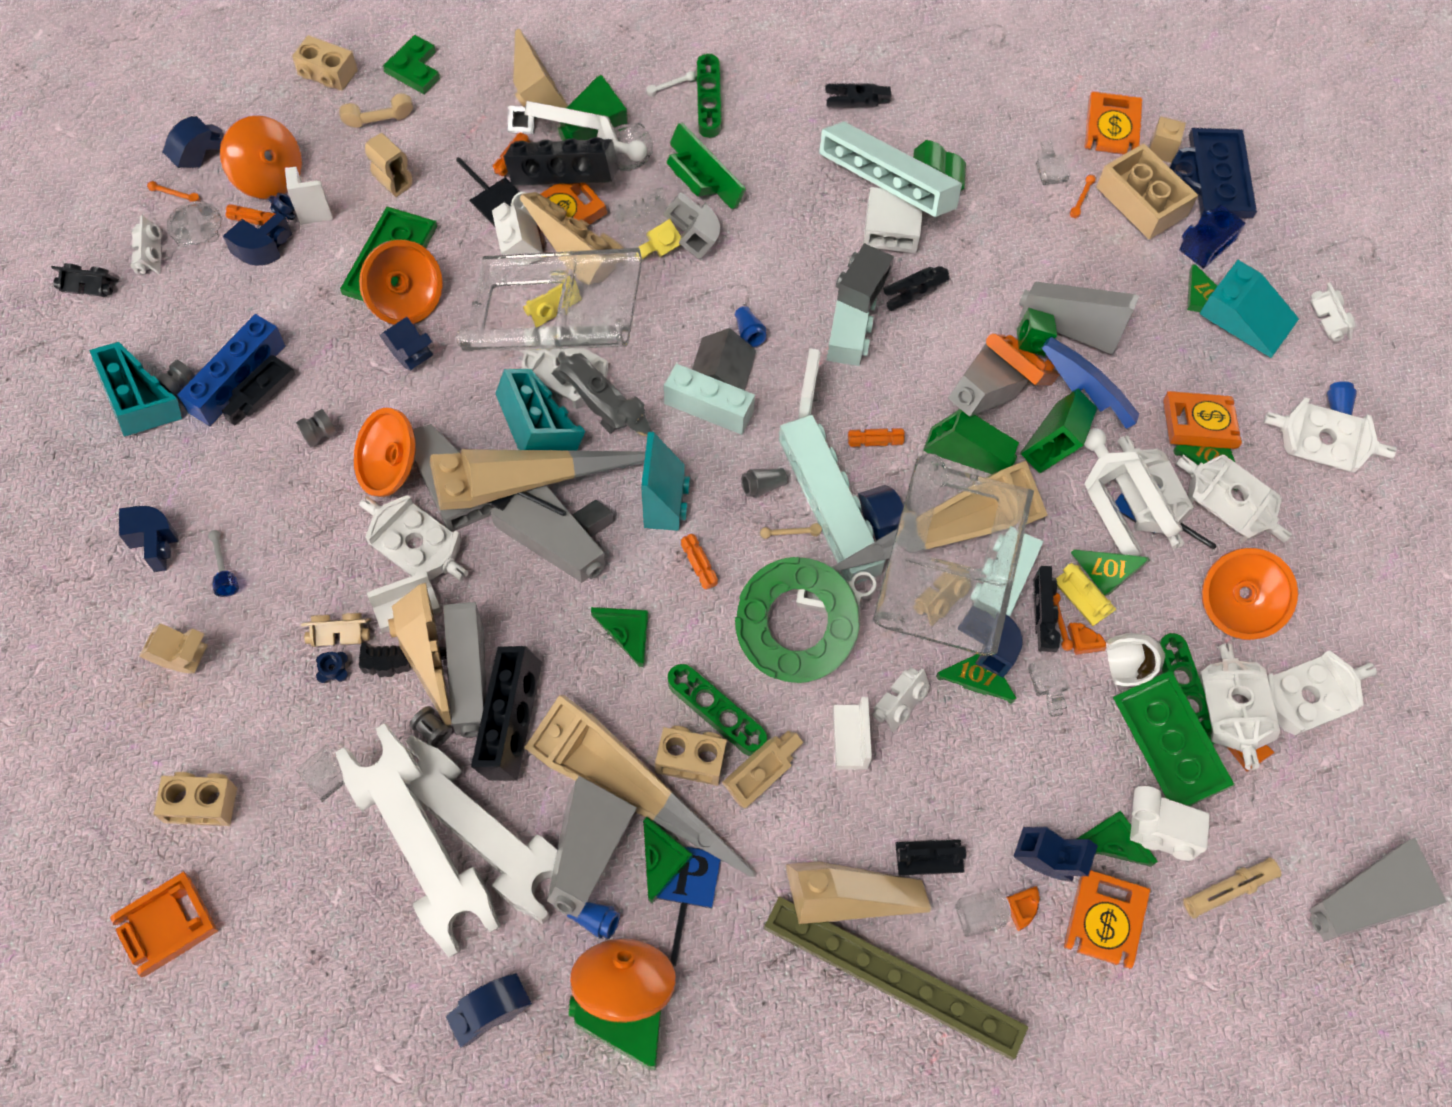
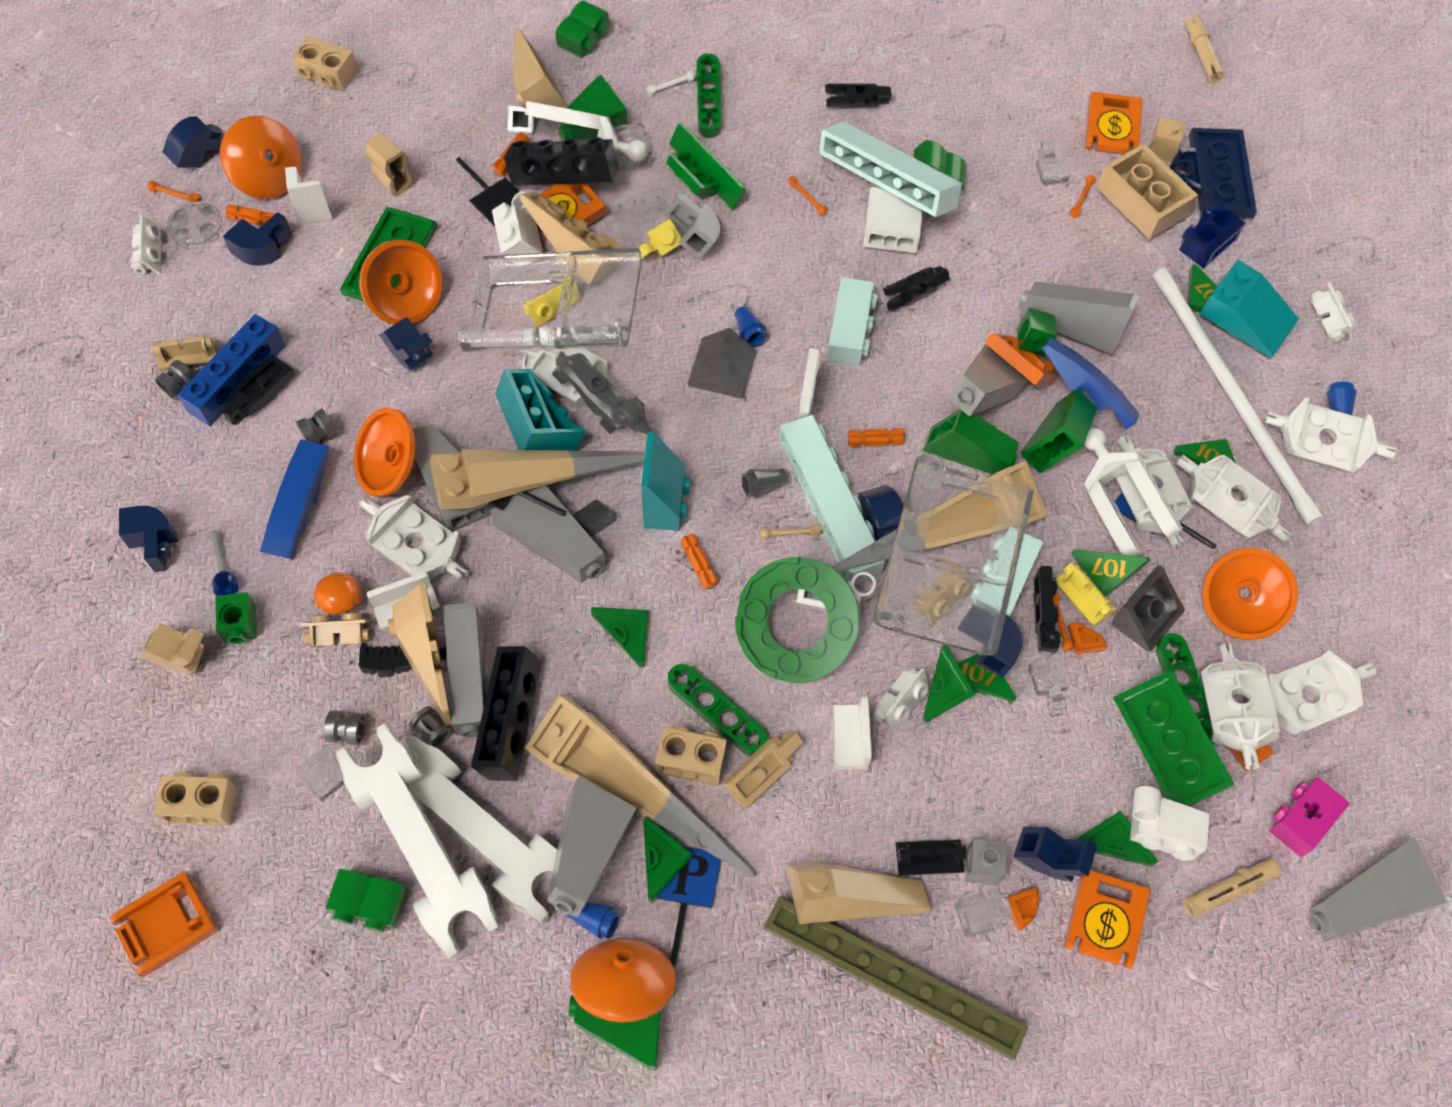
black hinge [51,263,119,297] -> none
teal wedge [89,342,182,437] -> none
dark blue plate [268,193,296,220] -> none
dark blue plate [316,652,348,683] -> none
tan bar [339,94,413,128] -> none
green plate [383,35,440,95] -> none
dark blue brick [445,973,532,1048] -> none
light aqua brick [664,363,755,435] -> none
dark grey brick [836,243,894,313] -> none
white piece [1106,633,1165,687] -> none
orange container [1163,391,1242,449] -> none
none -> tan hinge [152,334,216,370]
none -> green brick [215,592,257,644]
none -> blue slope [260,439,330,559]
none -> orange hair [314,572,362,614]
none -> flat silver wheel [324,710,365,746]
none -> green brick [325,869,408,933]
none -> green brick [555,0,610,57]
none -> orange hinge [788,176,827,215]
none -> green tile [922,644,976,723]
none -> light grey brick [965,839,1007,886]
none -> flat silver slope [1111,565,1185,652]
none -> white piece [1152,268,1324,526]
none -> tan pin [1184,14,1225,83]
none -> dark pink brick [1269,776,1350,857]

